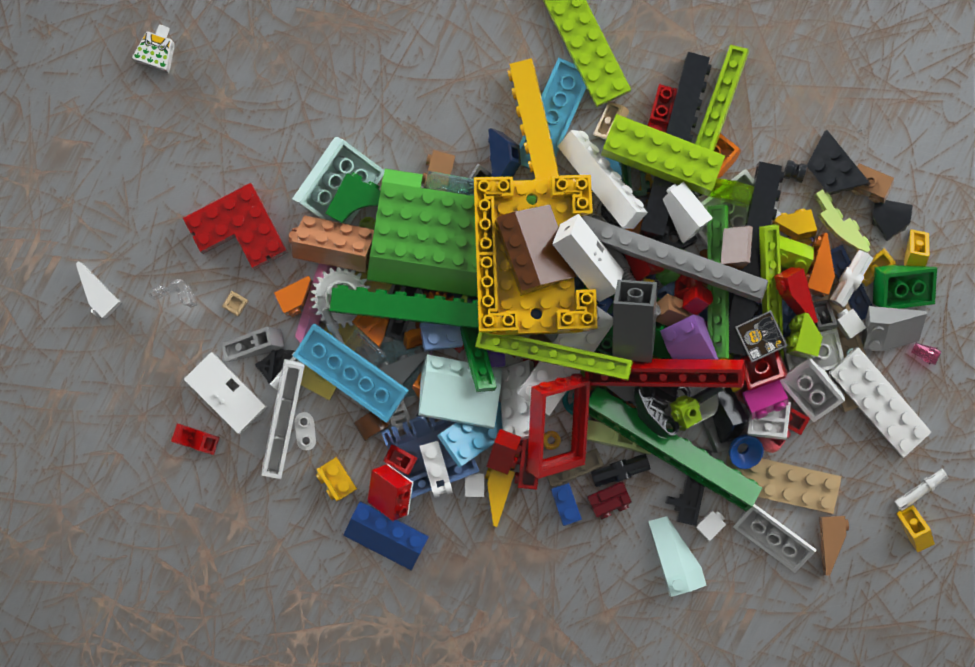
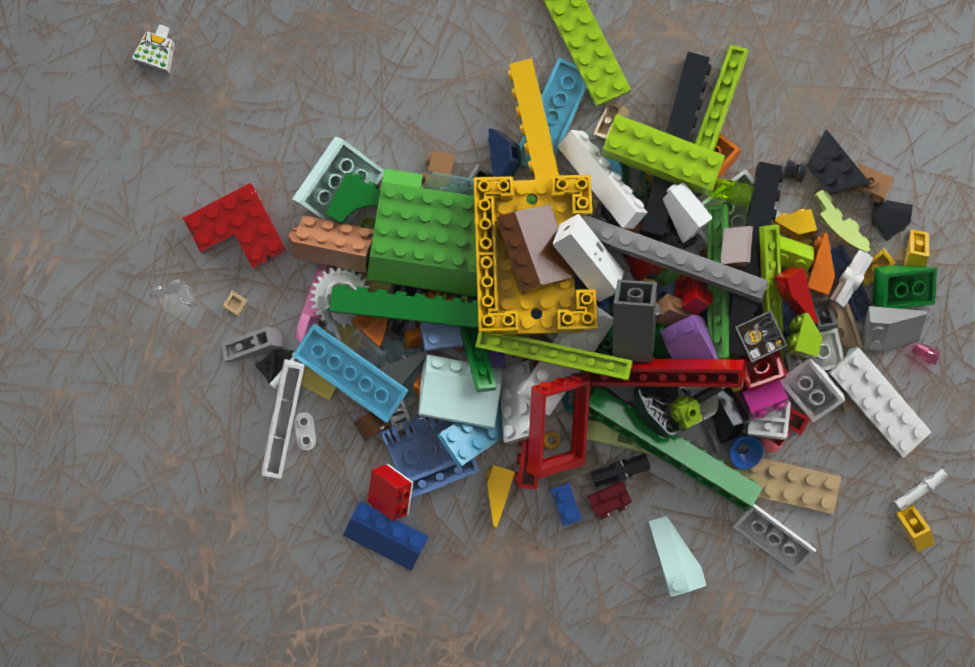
white slope [76,261,122,319] -> none
red slope [171,423,220,455] -> none
white brick [184,352,268,434] -> none
orange slope [274,276,313,317] -> none
yellow bracket [316,457,357,502] -> none
red slope [383,444,418,475] -> none
white plate [420,441,453,498] -> none
white brick [465,470,484,497] -> none
red brick [486,429,522,475] -> none
red slope [647,84,677,133] -> none
black hinge [665,447,712,526] -> none
white brick [695,510,726,541] -> none
medium nougat slope [819,516,849,576] -> none
white brick [836,309,866,340] -> none

